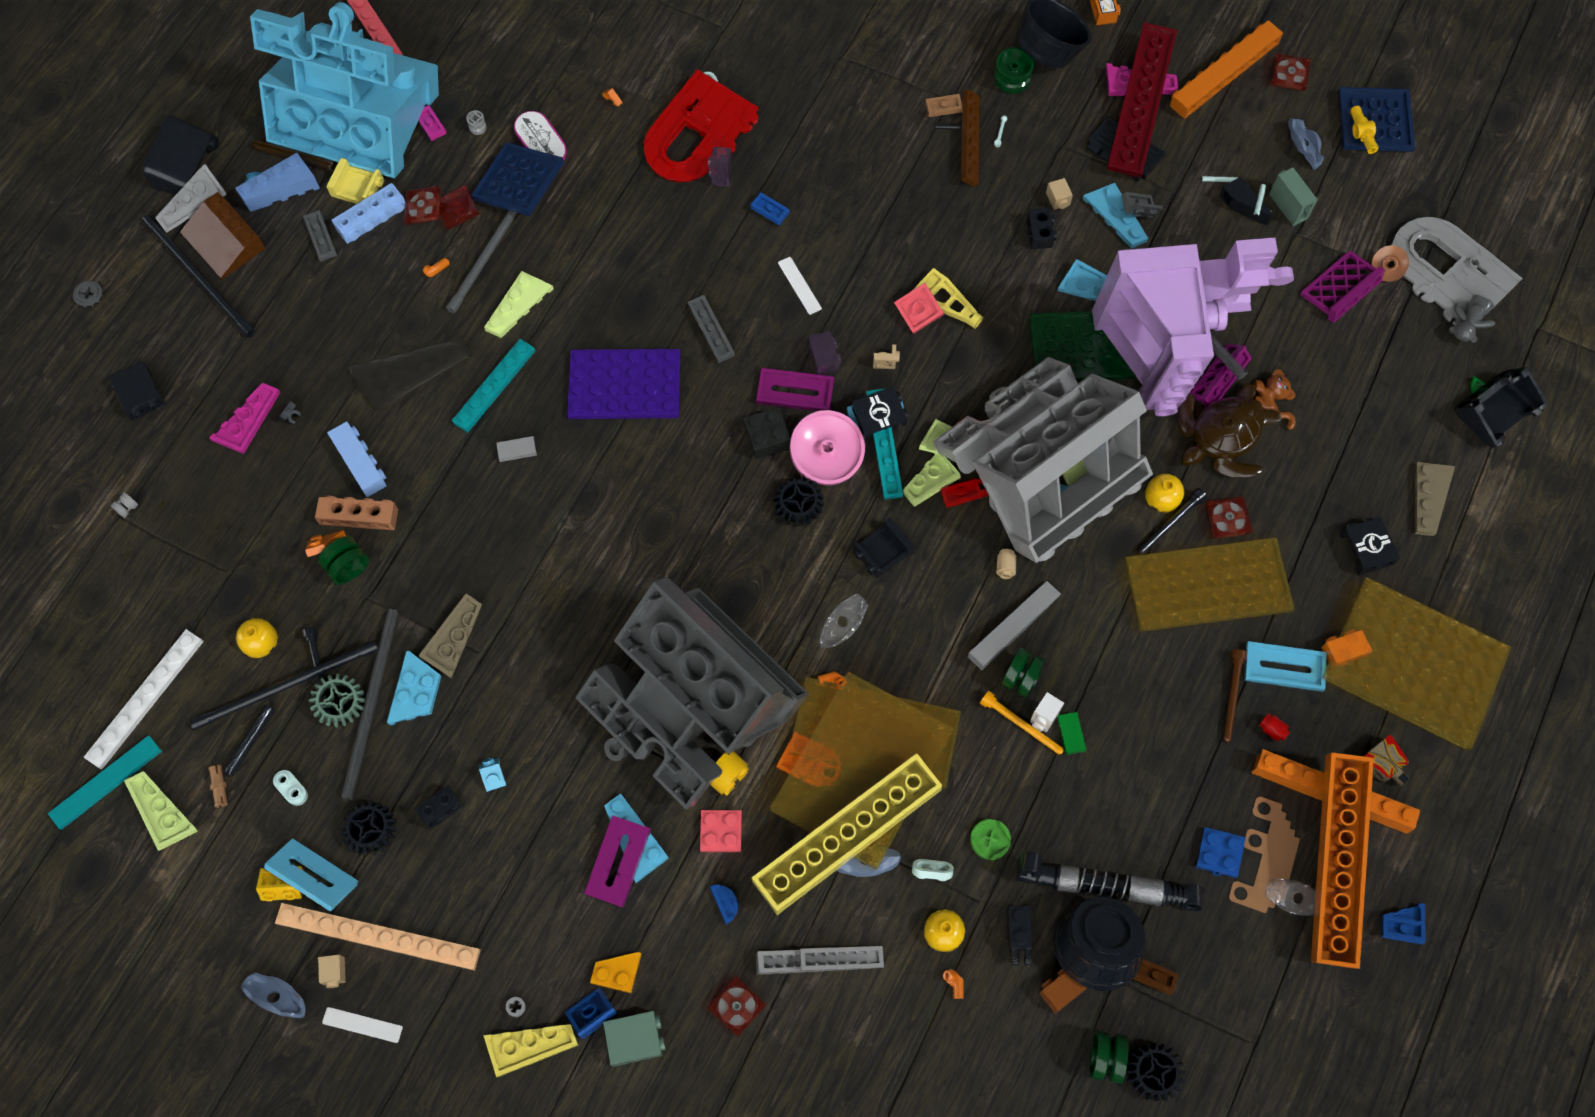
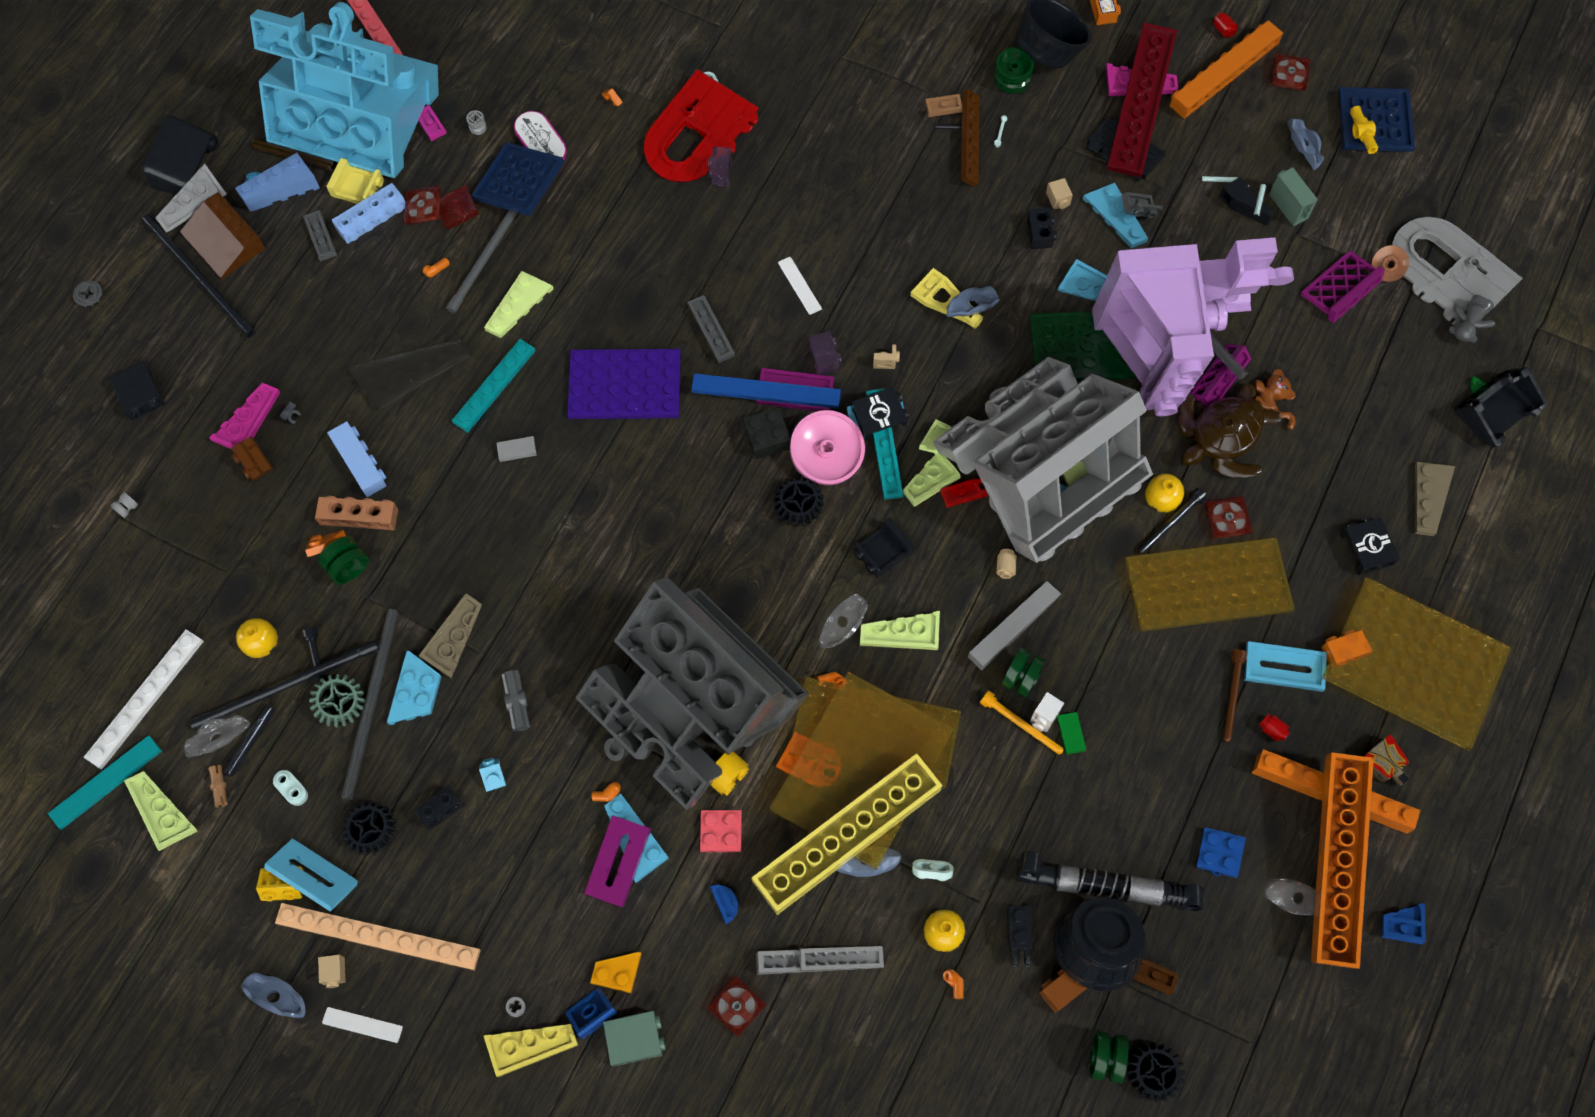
blue plate [750,192,790,226] -> none
coral plate [894,283,944,333] -> none
bright green tile [970,819,1011,860] -> none
medium nougat piece [1229,797,1300,913] -> none
none -> clear piece [184,715,250,758]
none -> reddish brown brick [231,436,274,481]
none -> dark grey piece [502,670,530,731]
none -> orange arm [592,782,621,802]
none -> blue tile [692,373,841,409]
none -> yellowish green wing [860,611,940,650]
none -> sand blue piece [947,286,1000,317]
none -> red brick [1213,12,1238,38]

